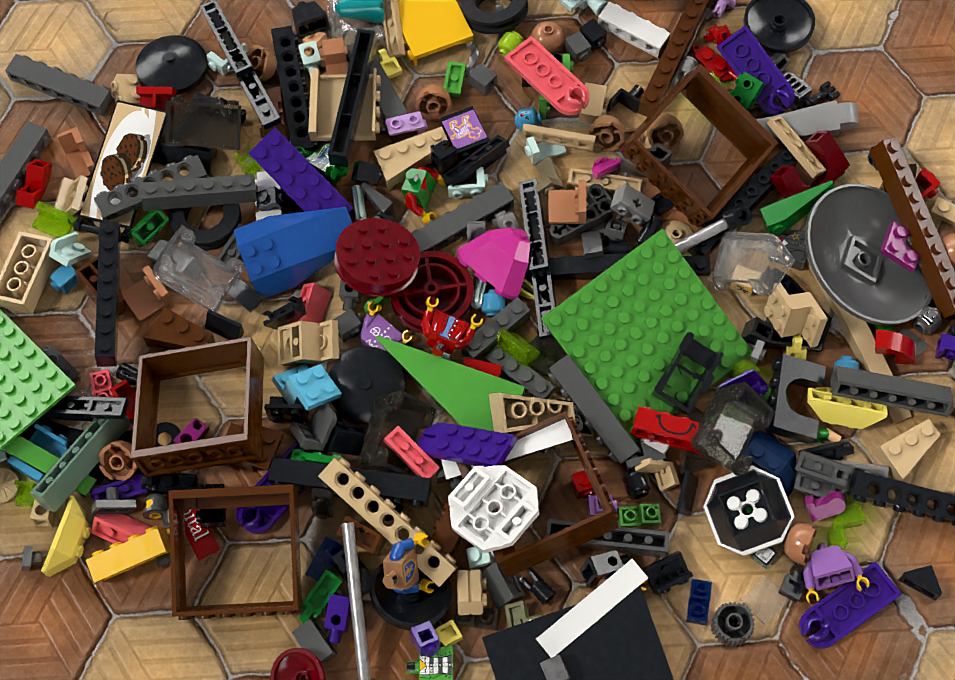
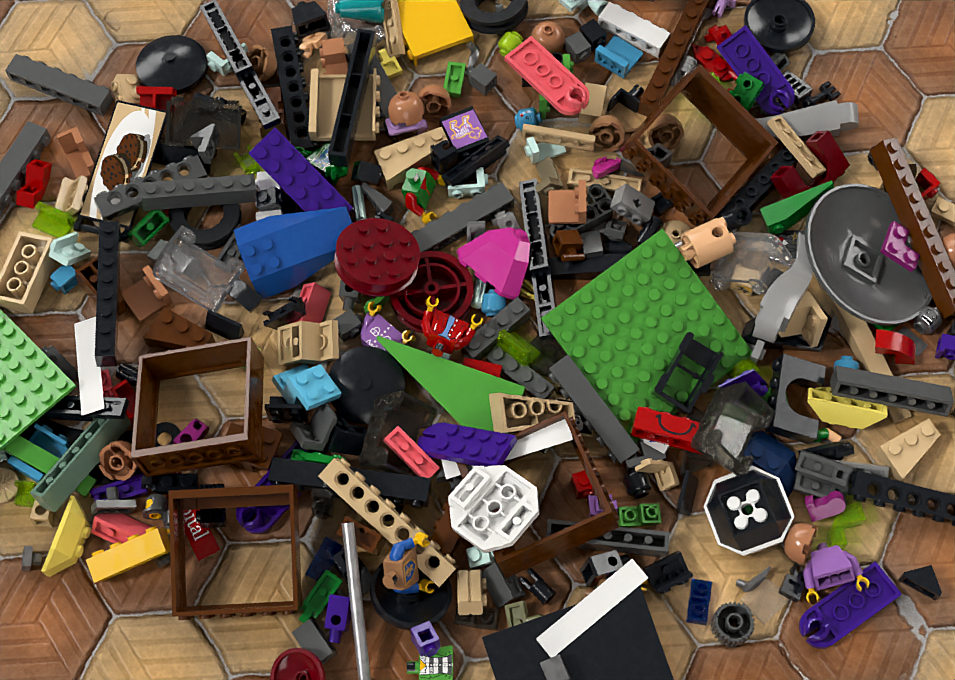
light aqua bracket [299,41,321,77] -> none
light yellow plate [435,619,463,647] -> none
tile [750,547,779,569] -> none
light yellow plate [786,334,807,360] -> none
none -> white sticker [74,317,104,415]
none -> dark grey slope [190,124,220,164]
none -> nougat cylinder [388,91,425,126]
none -> reddish brown brick [551,230,585,262]
none -> dark azure bracket [594,36,643,79]
none -> light nougat cylinder [679,217,736,269]
none -> flat silver bar [736,566,771,592]
none -> light grey animal [752,233,813,343]

